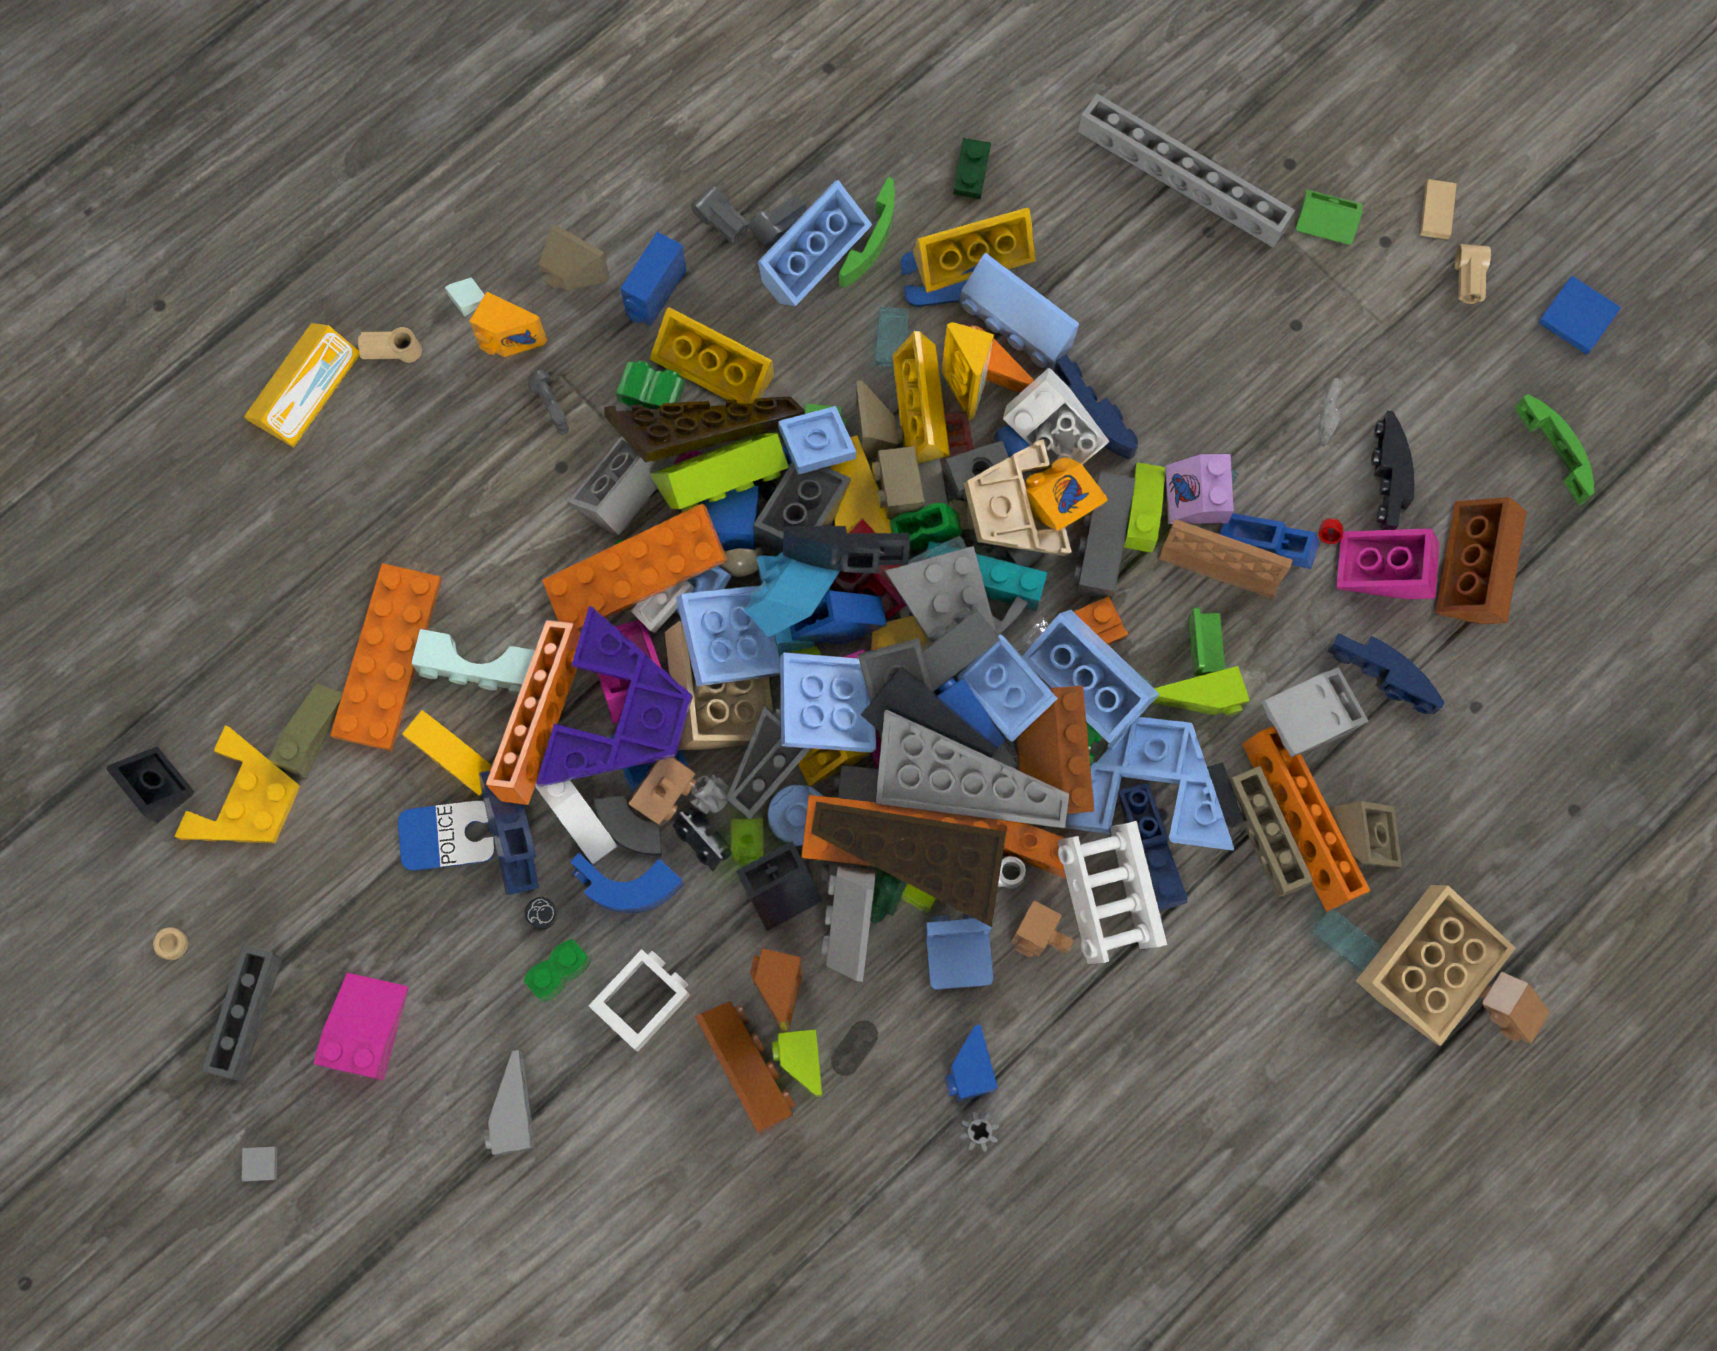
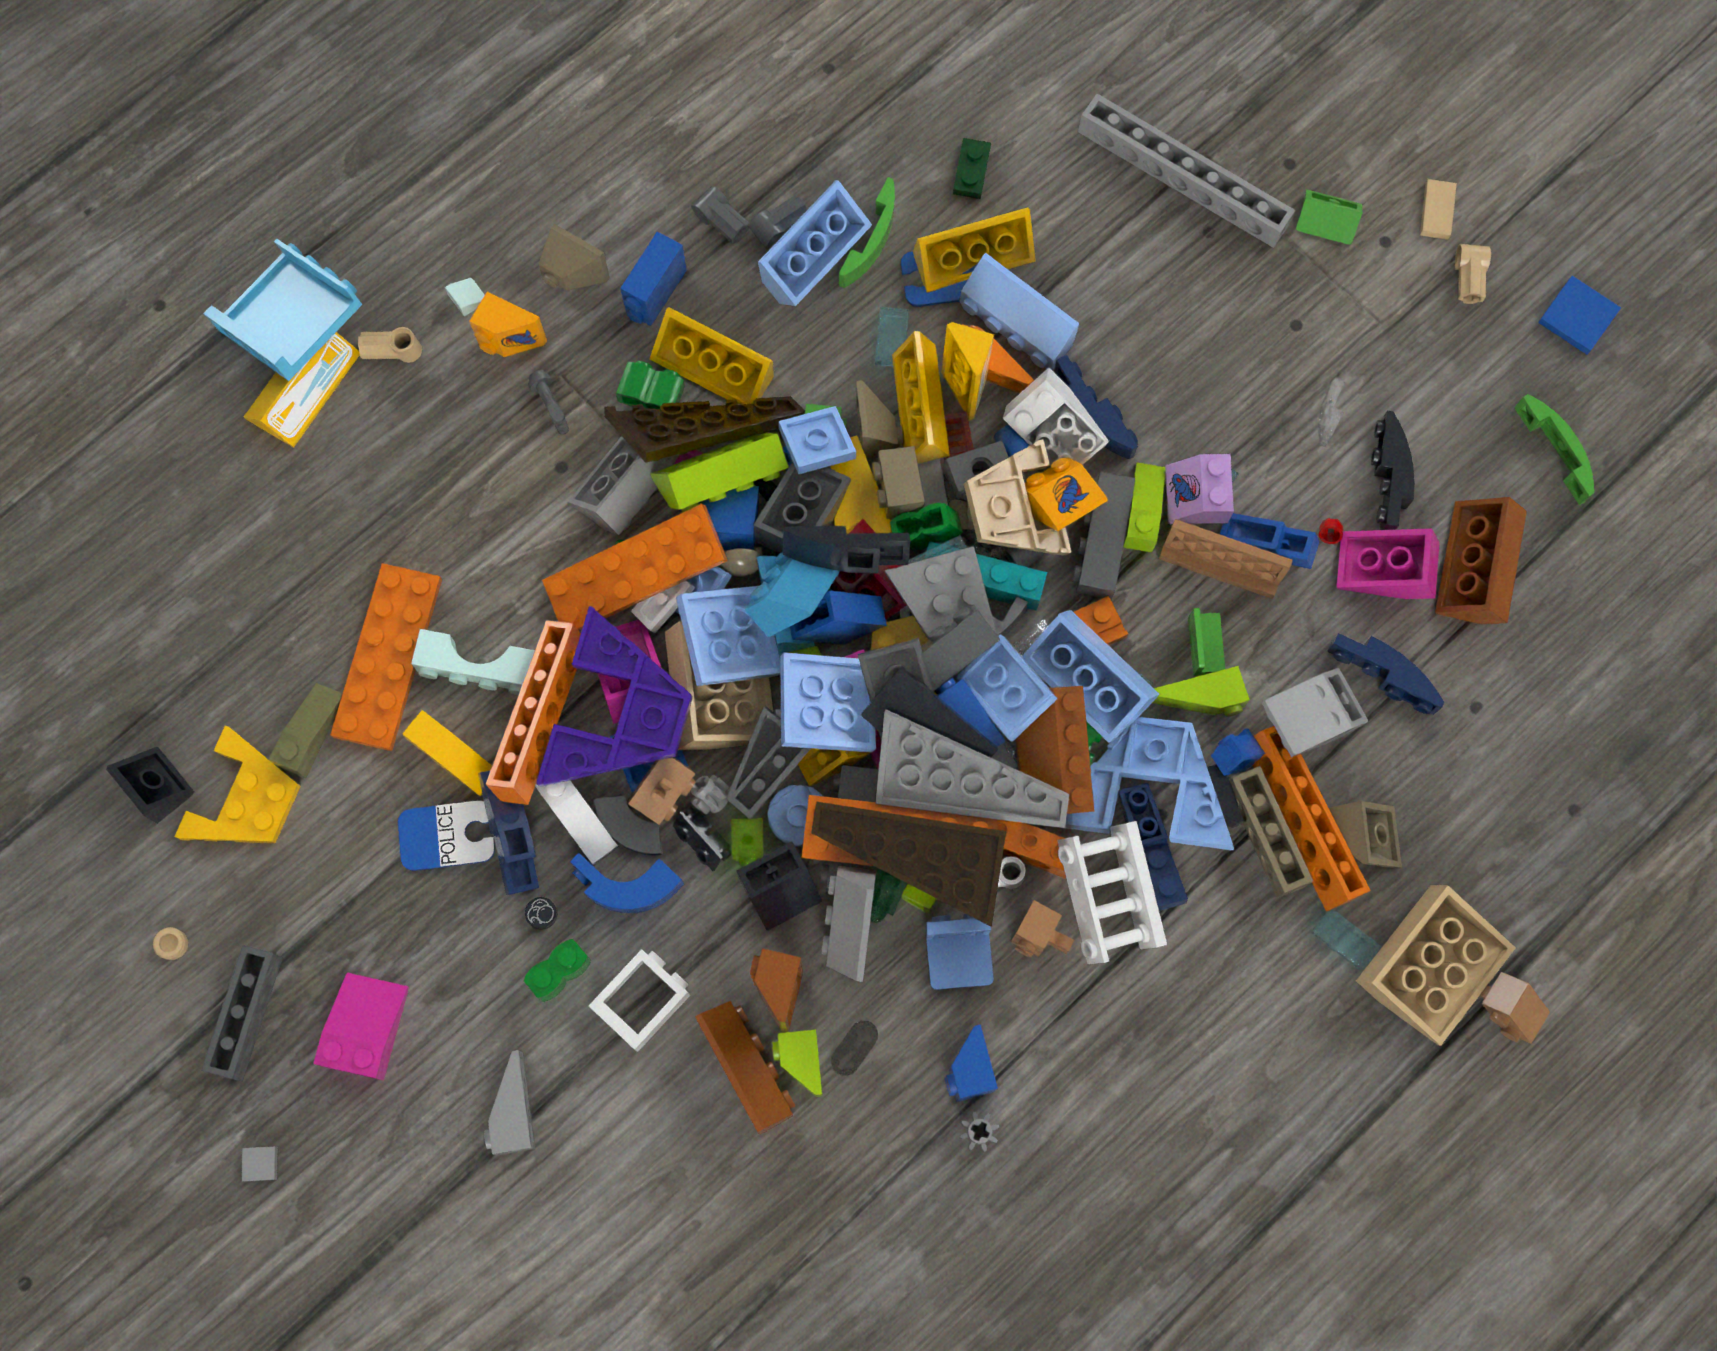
none -> medium azure panel [203,239,362,381]
none -> blue brick [1211,729,1265,776]

